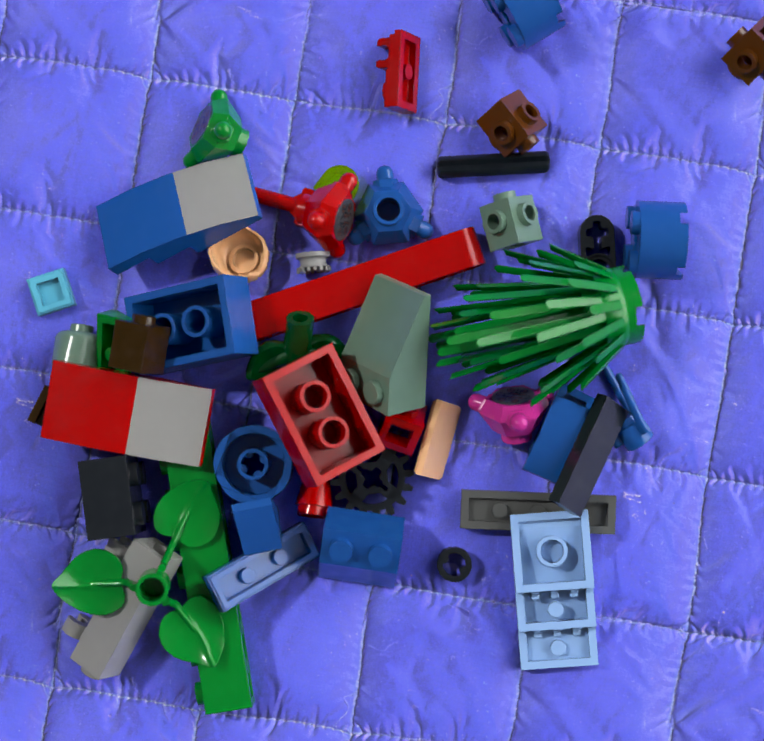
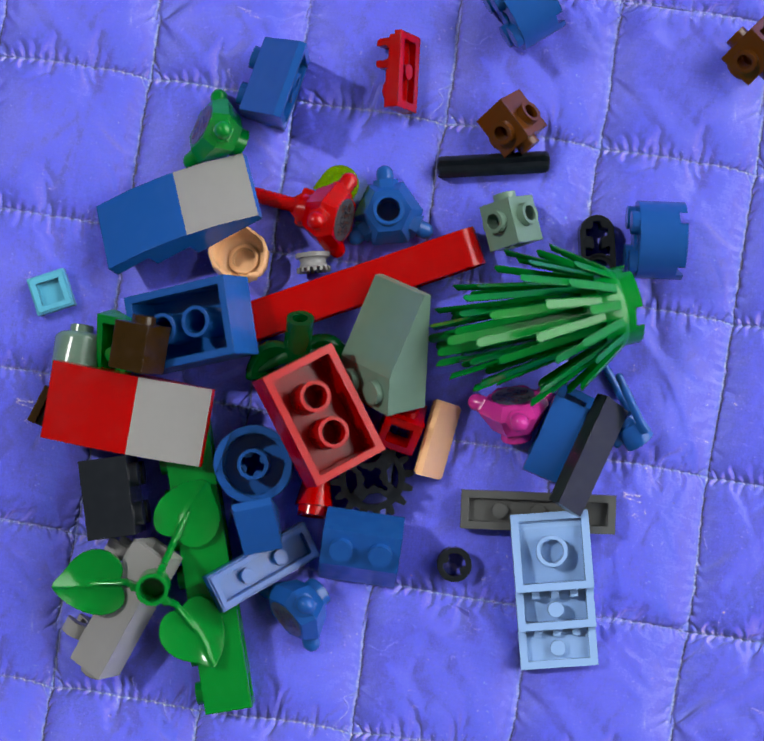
none -> blue slope [236,37,310,132]
none -> blue rock [258,578,331,652]

